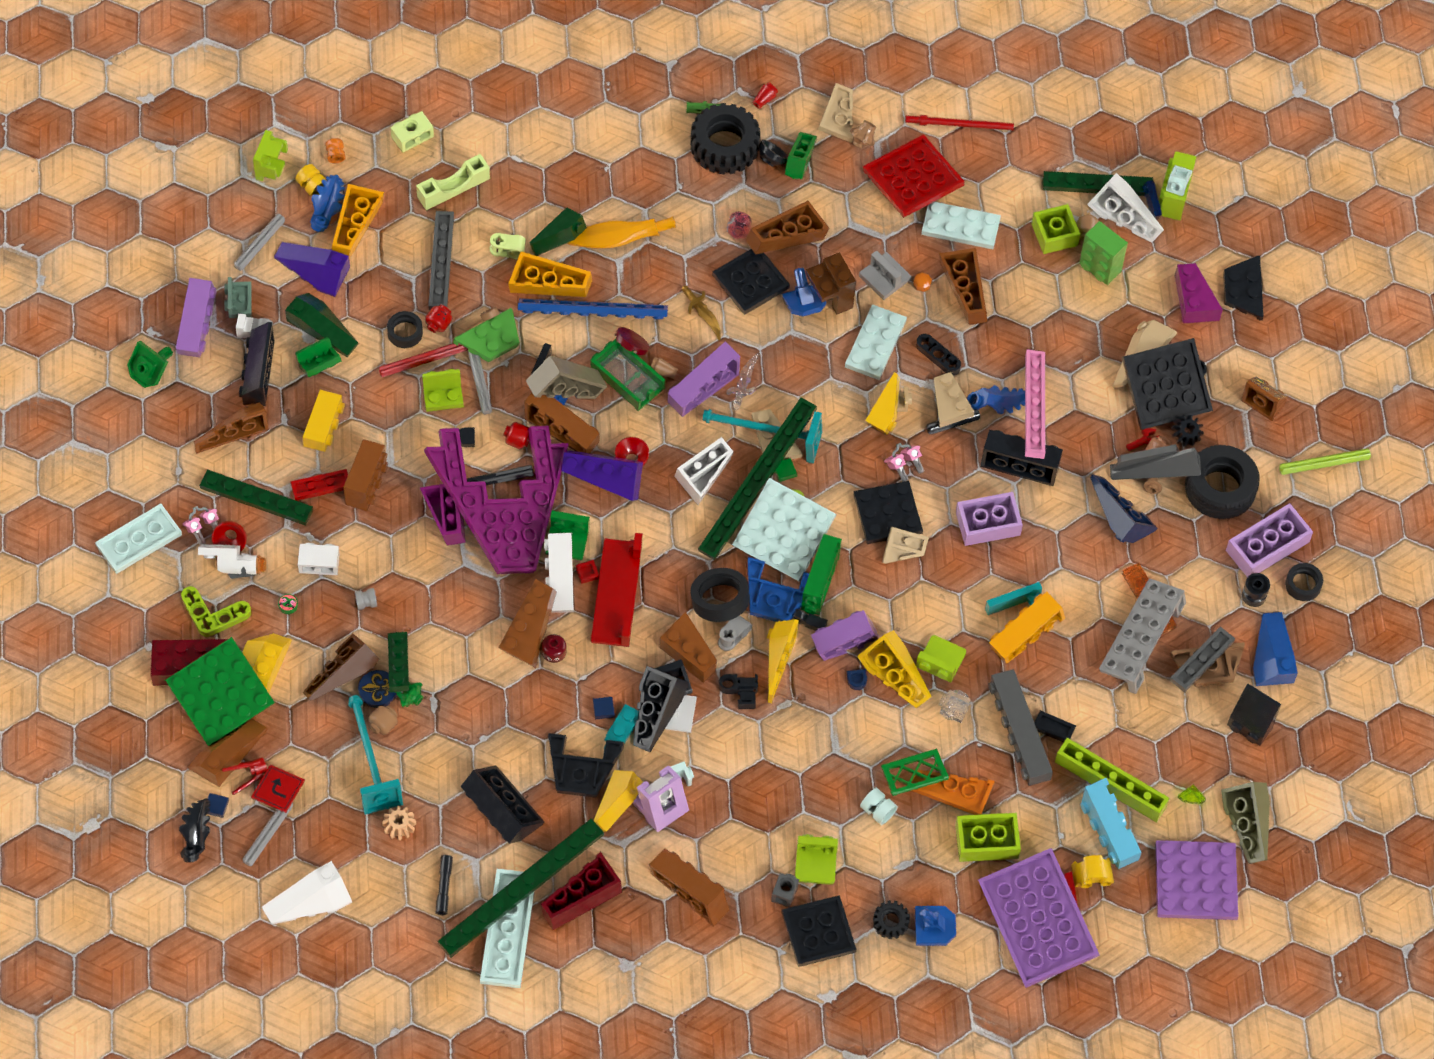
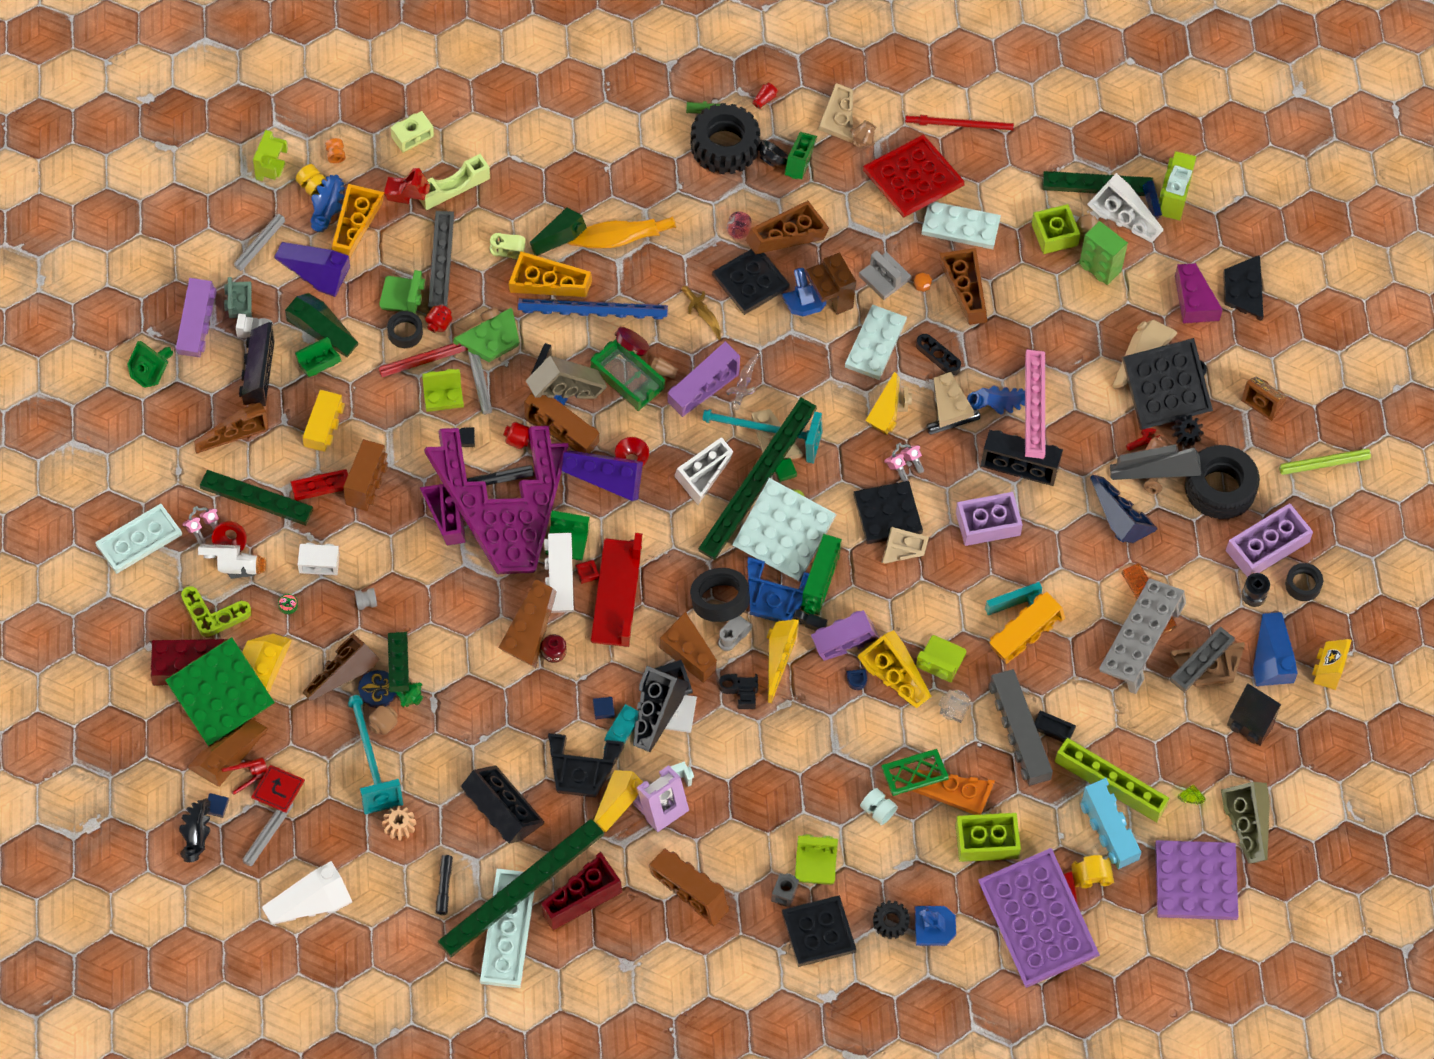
none -> bright green bracket [379,270,425,314]
none -> red arch [384,168,430,204]
none -> yellow slope [1312,639,1352,690]

